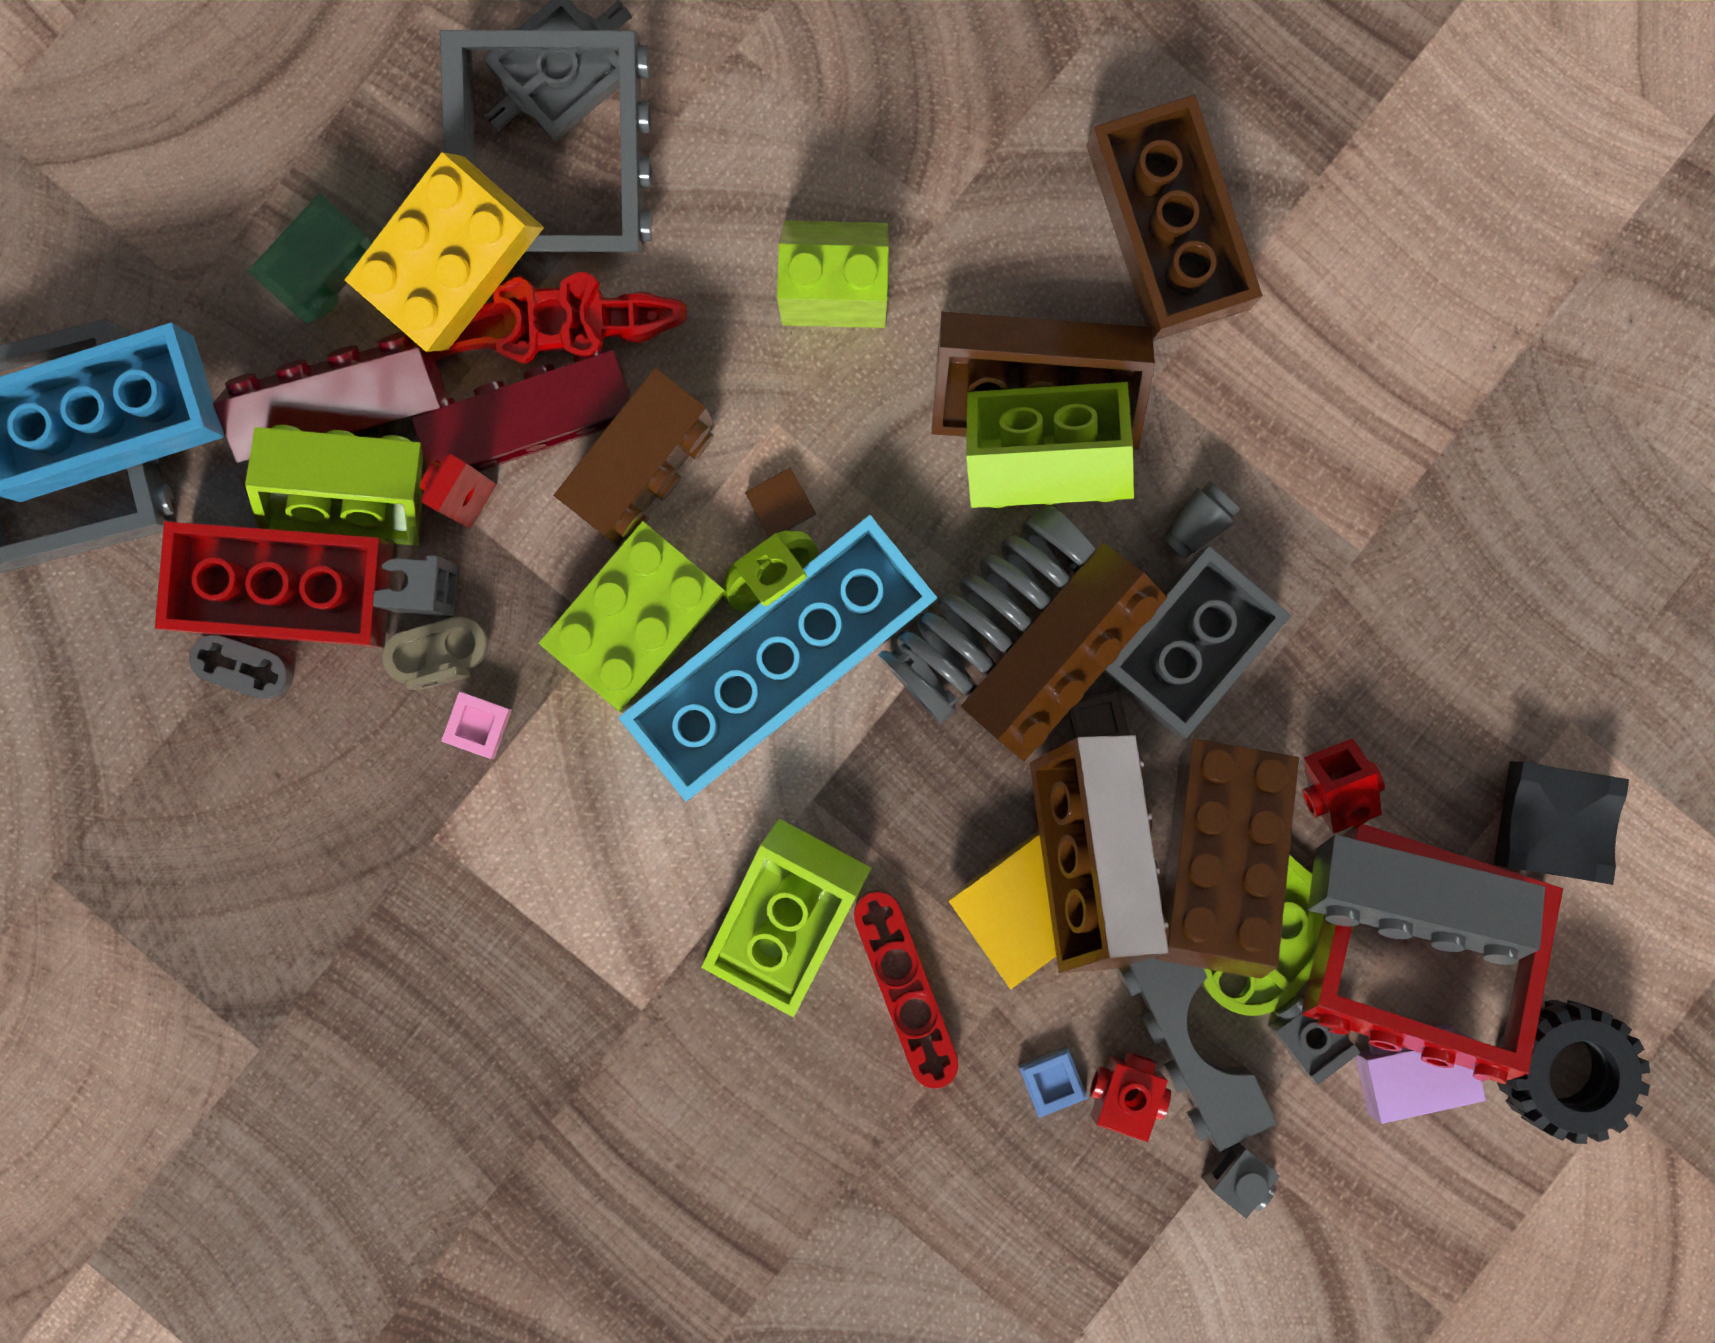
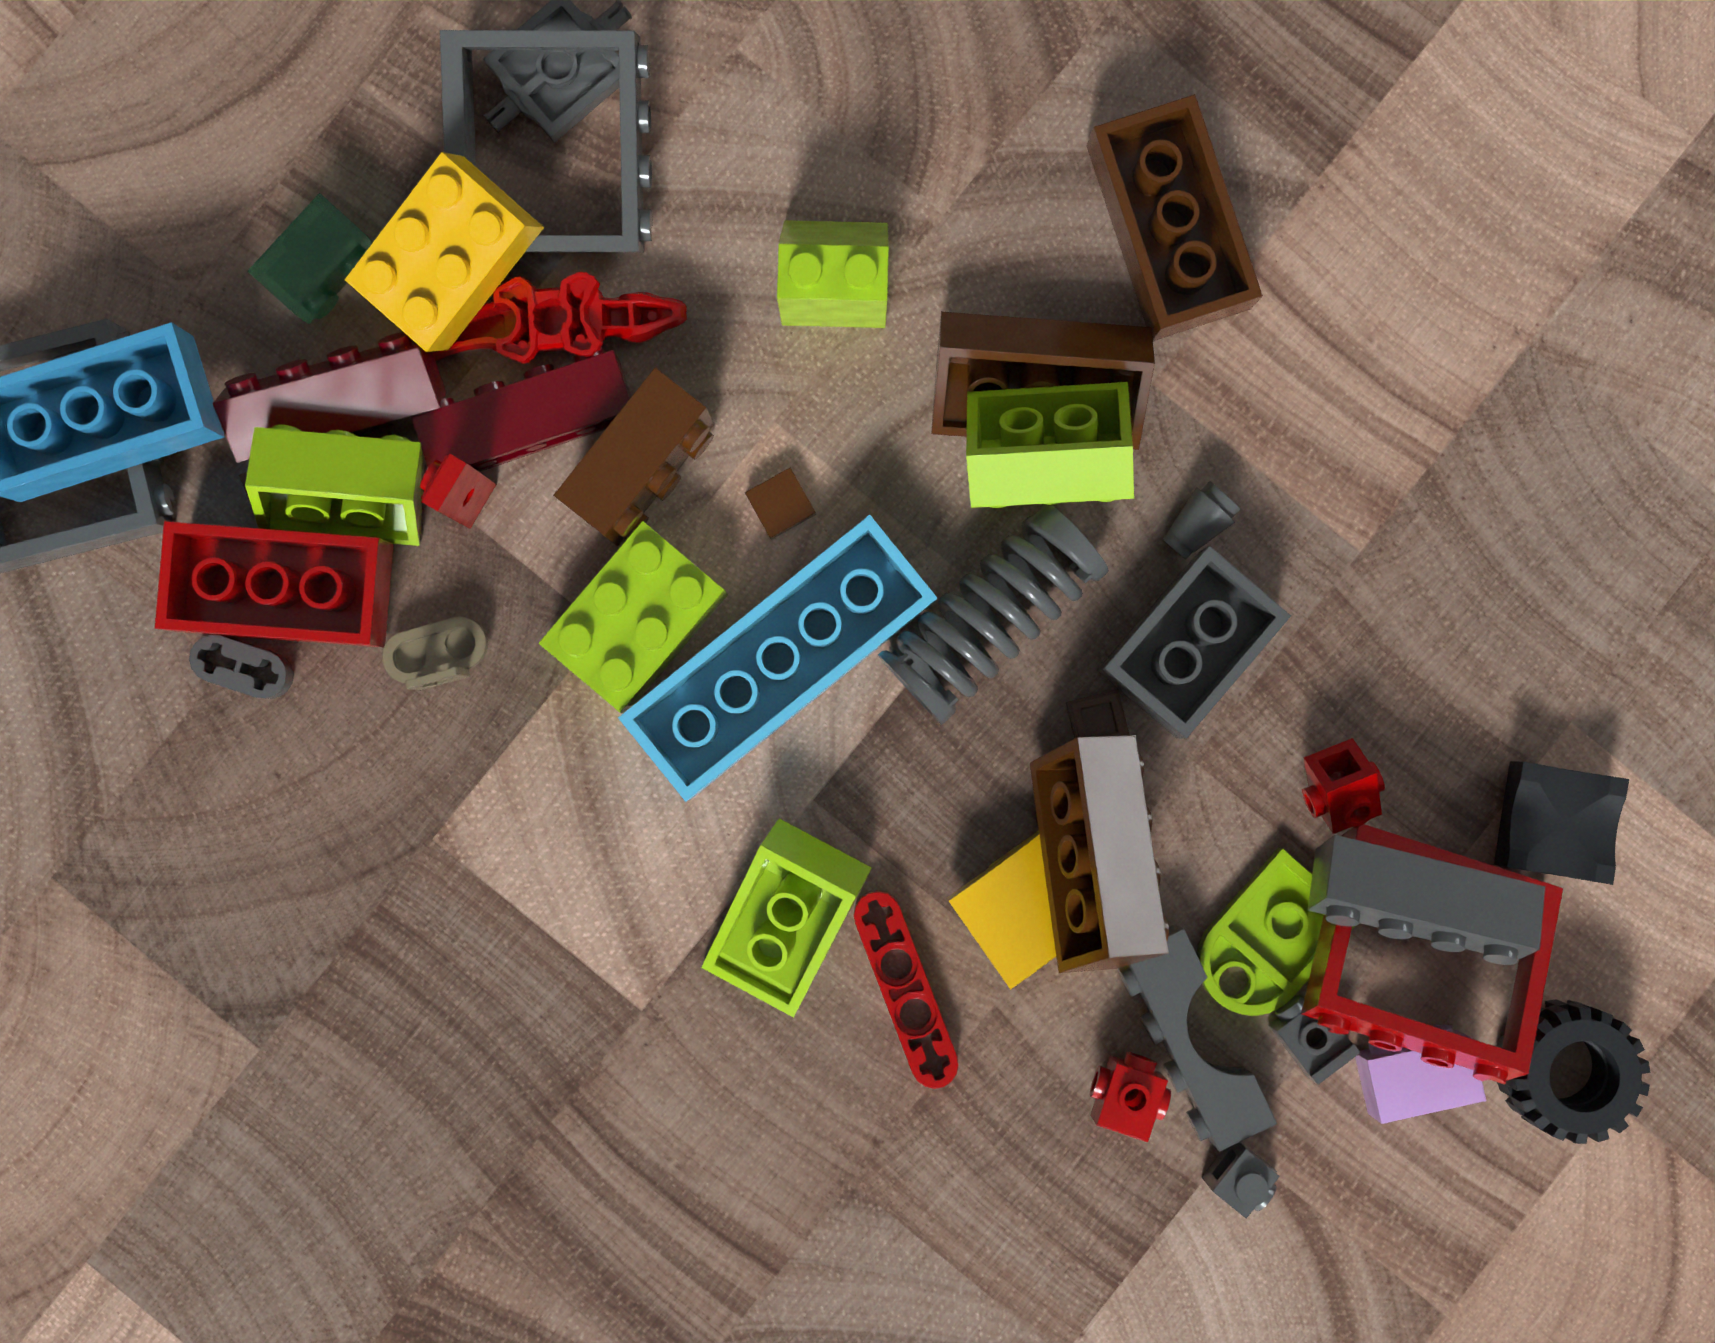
dark grey hinge [373,555,459,617] -> none
bright pink plate [441,692,512,759] -> none
lime bracket [723,530,818,612] -> none
reddish brown slope [960,543,1168,762] -> none
medium blue tile [1018,1046,1088,1118] -> none
reddish brown brick [1156,738,1299,979] -> none

